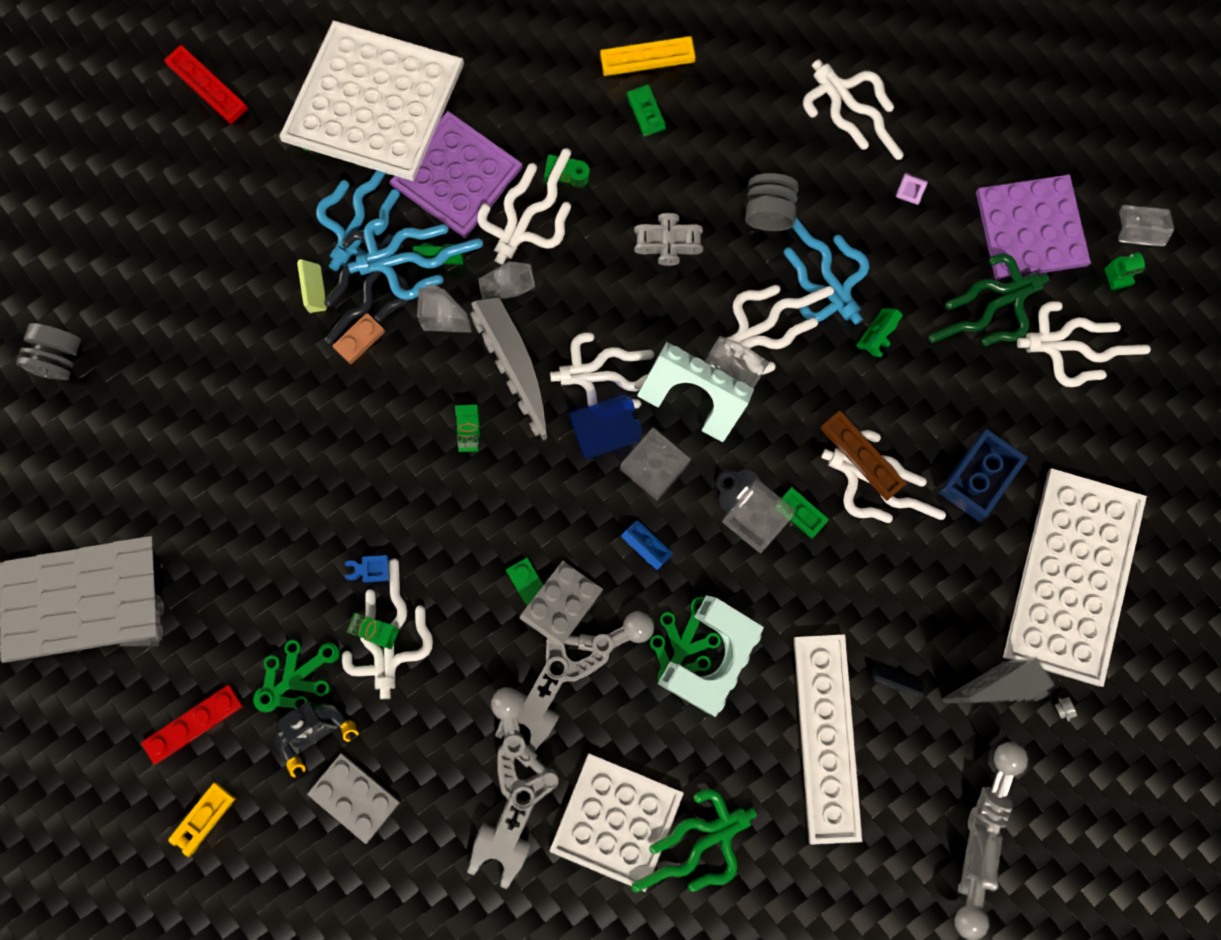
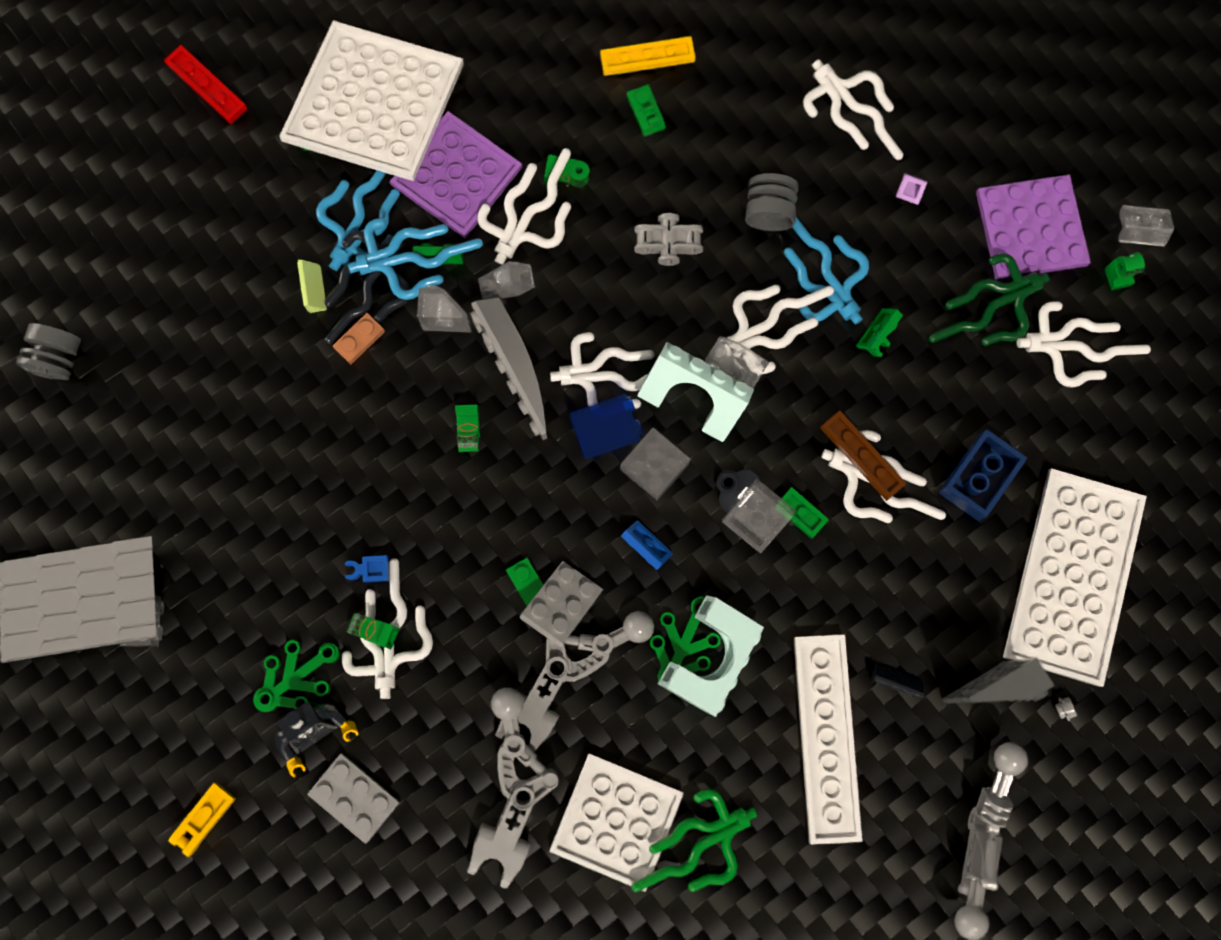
red plate [141,685,244,764] -> none

